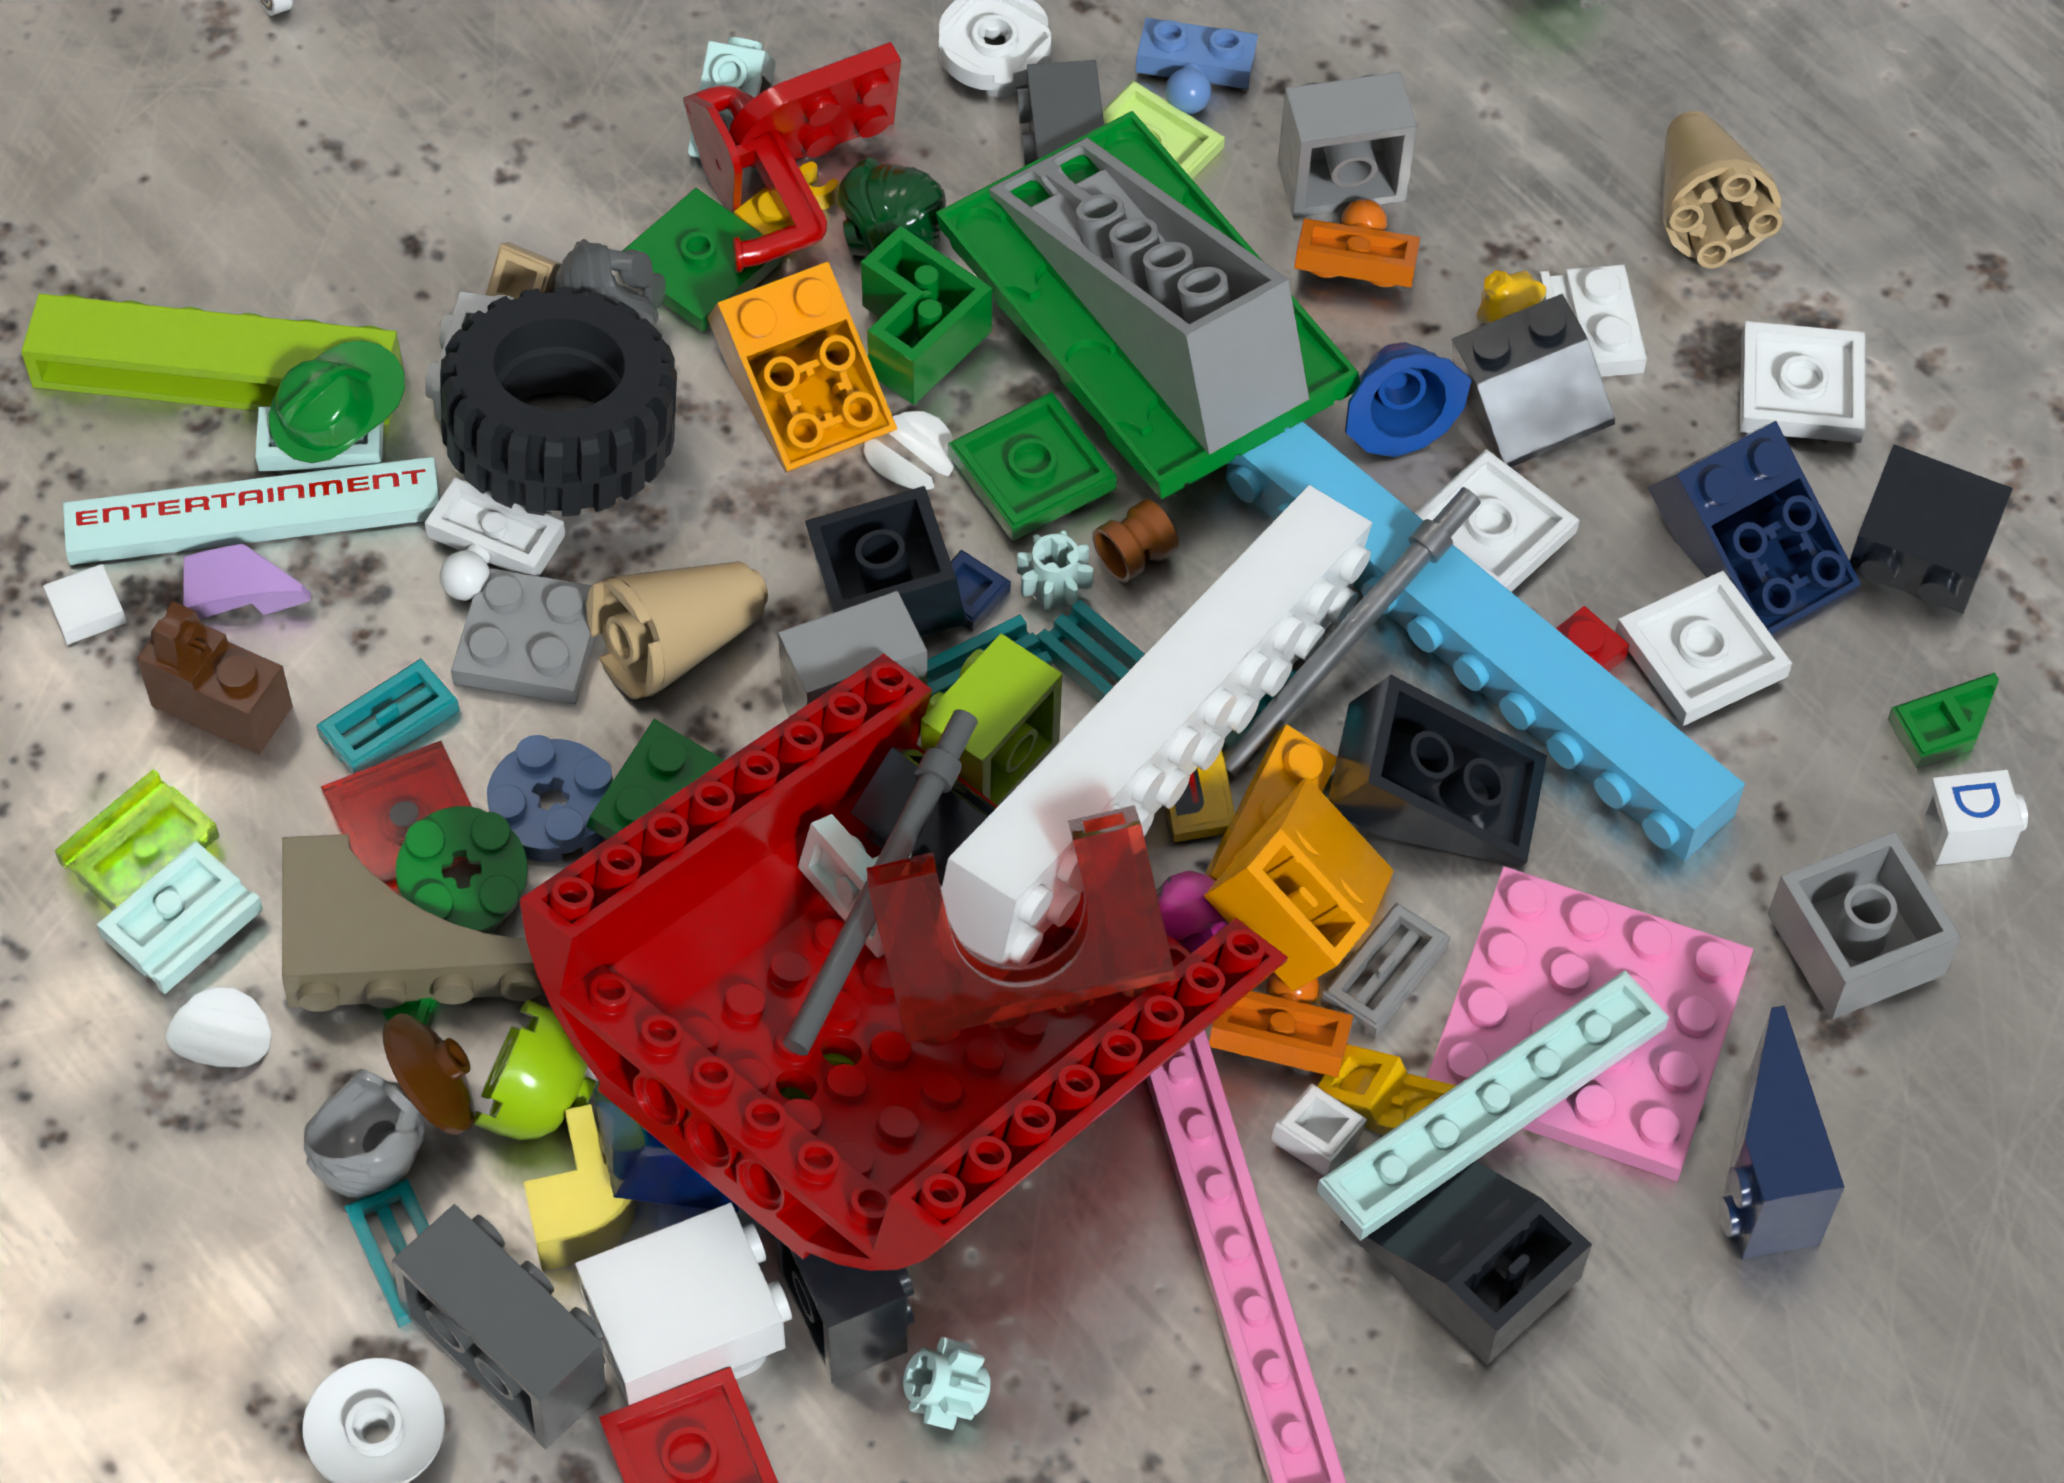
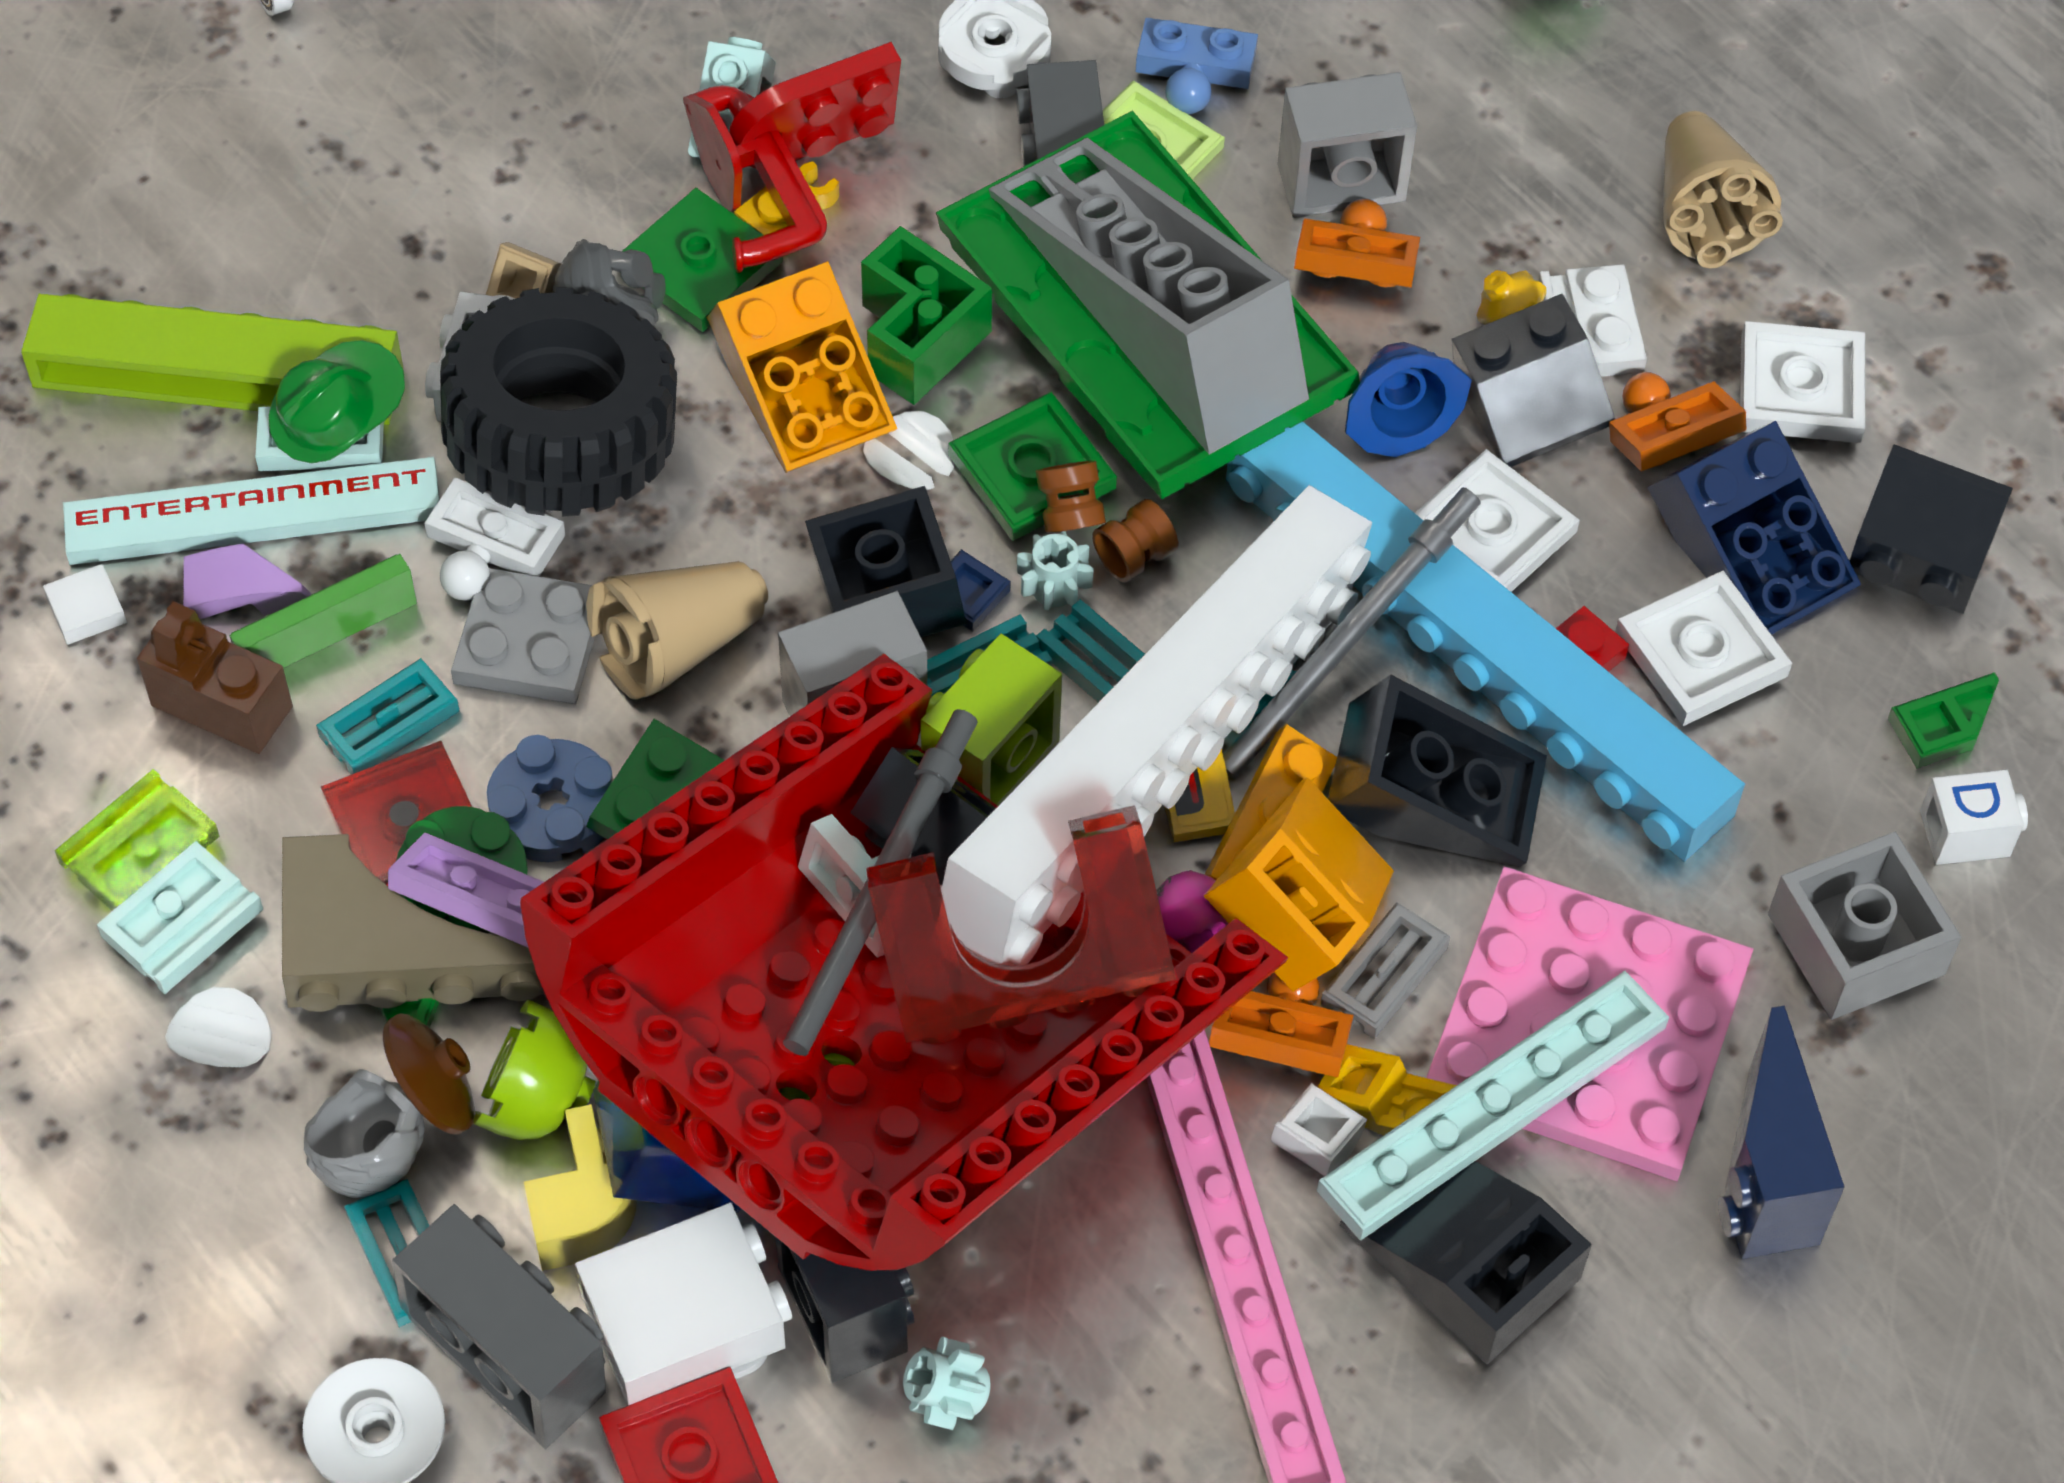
dark green hair [837,157,946,257] -> none
none -> bright green tile [229,554,417,668]
none -> lavender plate [388,833,543,947]
none -> dark orange wheel [1036,460,1106,532]
none -> orange plate [1609,372,1747,472]

